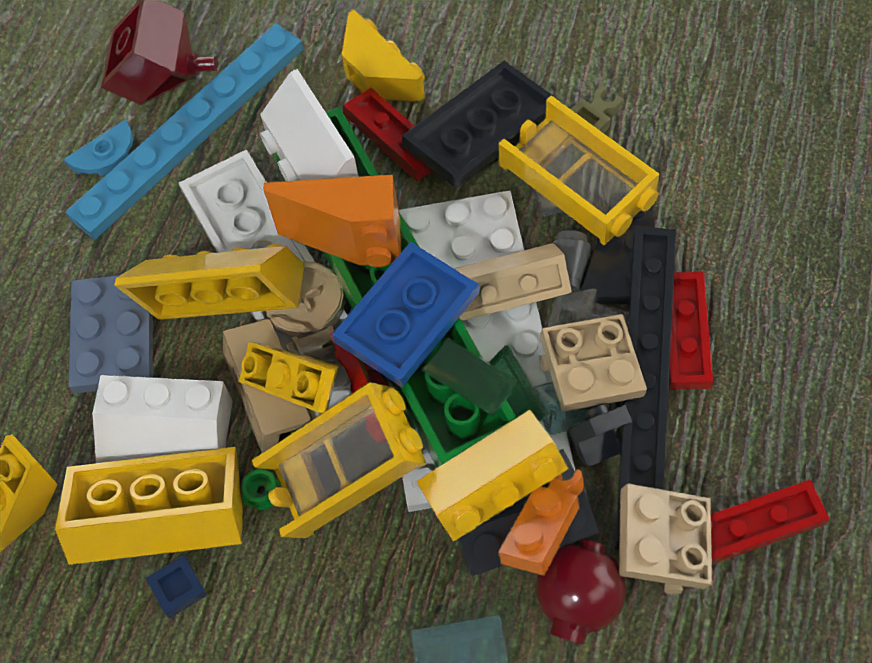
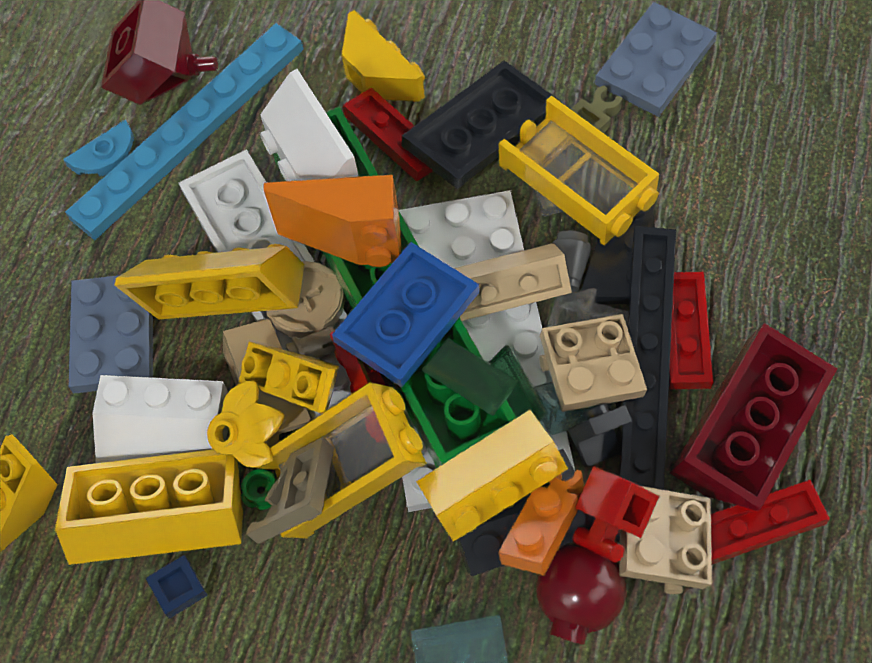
none -> yellow plate [207,381,285,468]
none -> dark tan wing [246,437,334,544]
none -> red brick [573,466,660,562]
none -> sand blue plate [595,2,717,117]
none -> dark red slope [669,323,837,511]

